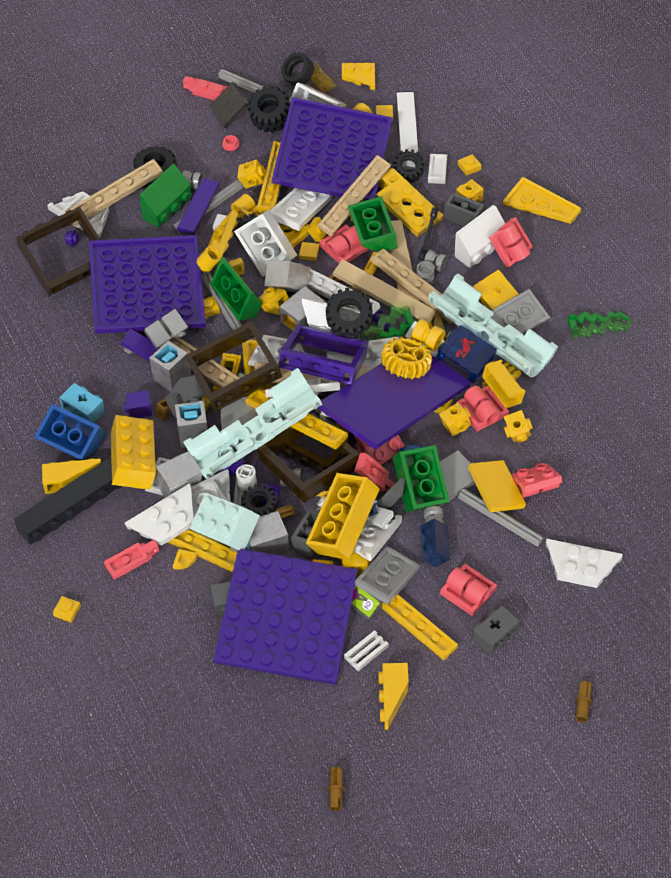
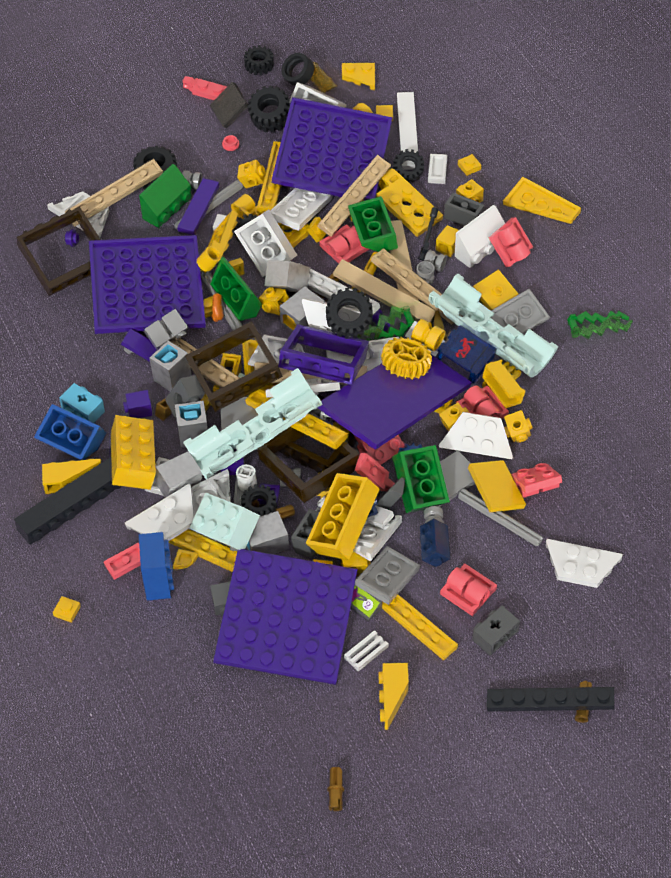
light grey axle [218,69,290,101] -> none
yellow tile [299,242,320,261] -> none
none -> blue brick [139,532,174,601]
none -> orange arm [211,294,224,322]
none -> black tyre [244,45,274,75]
none -> yellow brick [436,225,459,257]
none -> white wing [439,412,513,459]
none -> black plate [486,687,615,712]

